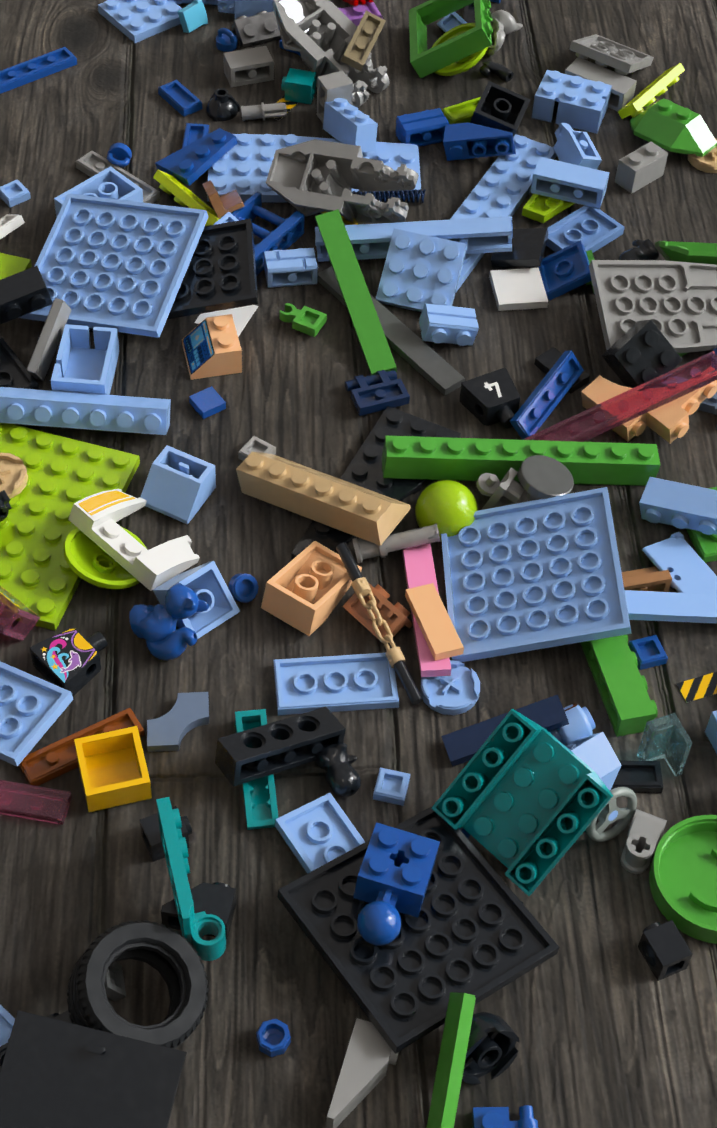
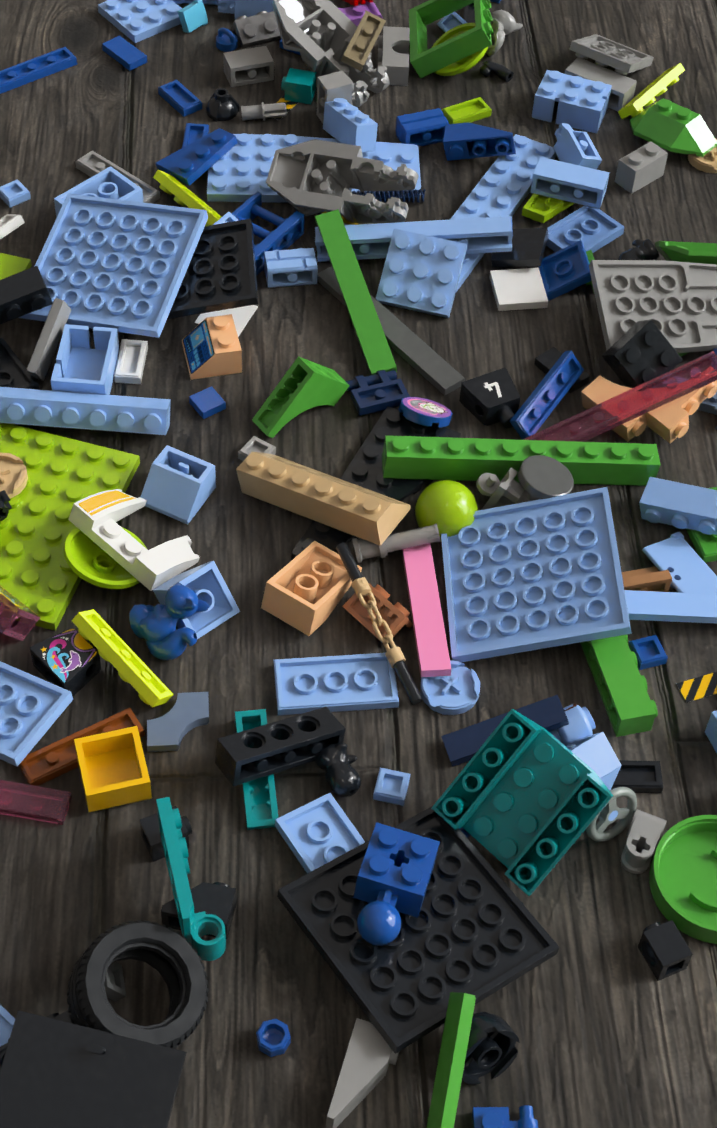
blue tile [107,143,132,167] -> none
medium nougat panel [202,180,245,218] -> none
blue tile [228,573,259,603] -> none
bright green plate [279,303,327,337] -> none
light nougat tile [405,583,464,661] -> none
light blue brick [419,304,479,346] -> none
black brick [470,81,531,138] -> none
clear light blue panel [637,713,692,777] -> none
none -> neon yellow plate [72,609,174,708]
none -> blue tile [102,35,147,71]
none -> white tile [114,339,148,384]
none -> bright green arch [252,356,350,438]
none -> light grey arch [377,26,410,86]
none -> tile [399,397,453,428]

